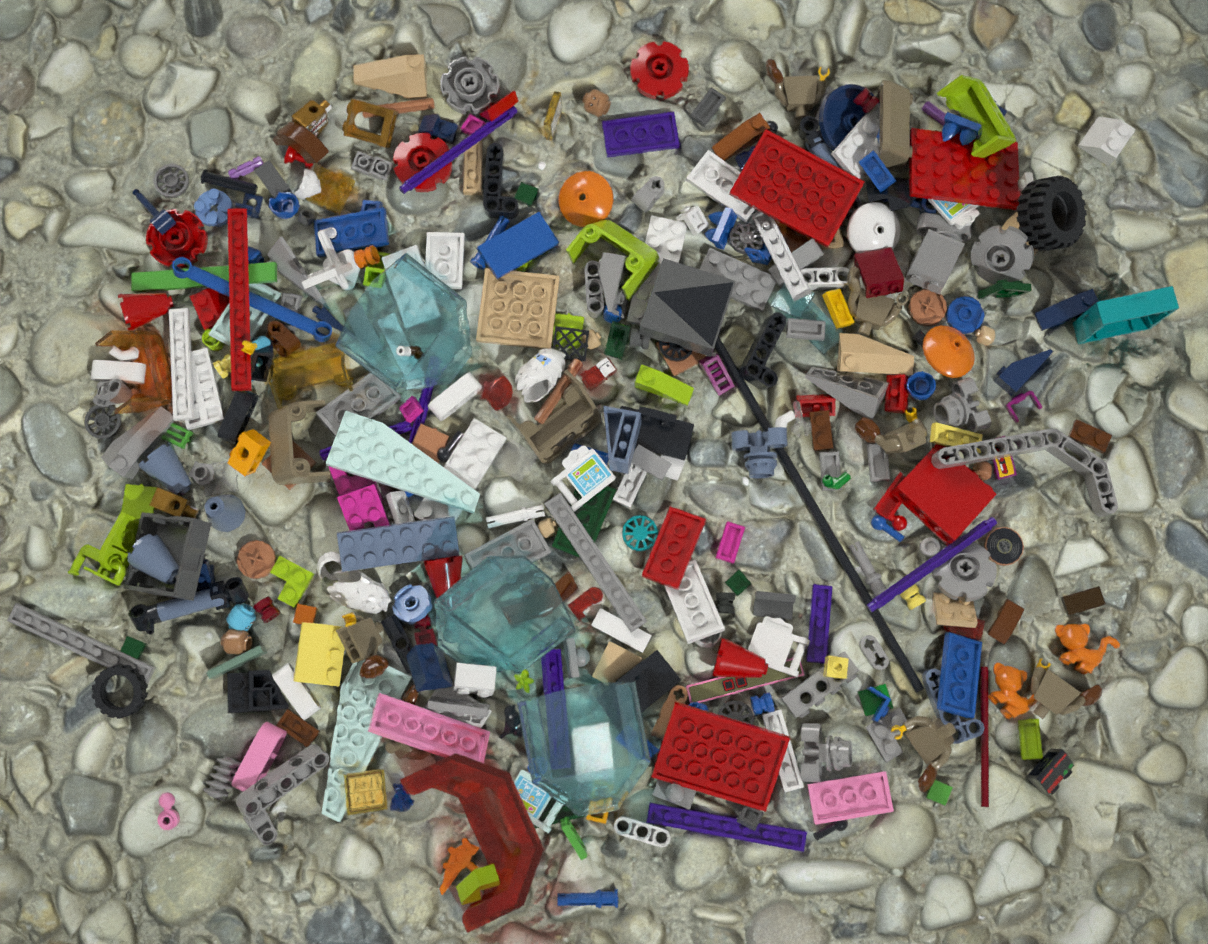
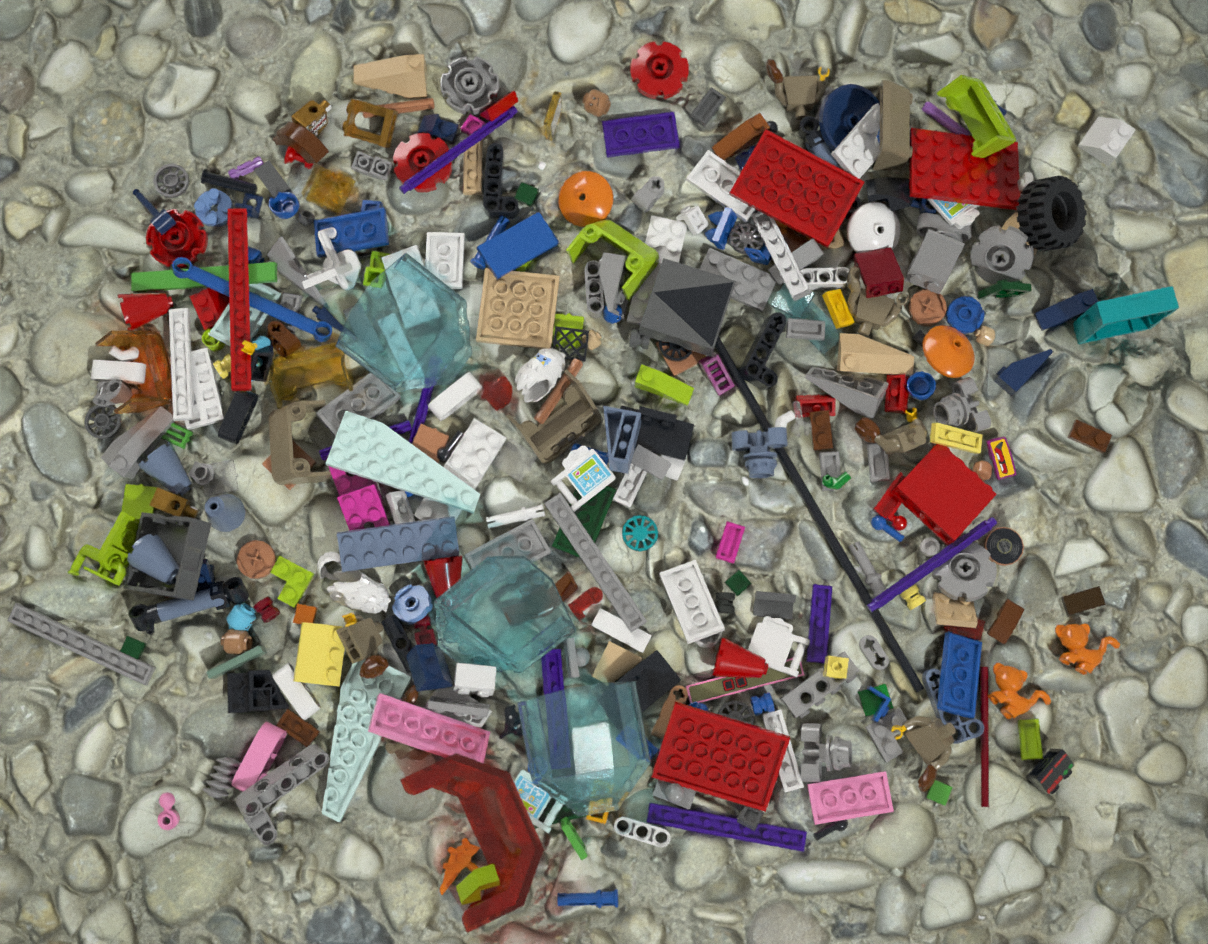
black tyre [92,664,148,719] -> none
light orange brick [227,429,271,476] -> none
white piece [295,170,321,200] -> none
clear yellow tile [343,769,387,815] -> none
orange wheel [354,245,380,269] -> none
clear blue piece [390,783,415,812] -> none
arm [396,346,424,359] -> none
dark pink tile [399,396,424,423] -> none
lime plant [514,669,535,693] -> none
tan piece [538,518,559,538] -> none
clear red leg [580,357,618,392] -> none
clear green slope [604,321,631,360] -> none
red tile [641,506,706,590] -> none
dark red wheel [853,87,880,114] -> none
blue tile [859,150,896,193] -> none
light grey beam [931,429,1118,517] -> none
blue tile [942,112,982,145] -> none
magenta piece [1006,391,1042,423] -> none
dark tan torso [1031,659,1102,719] -> none

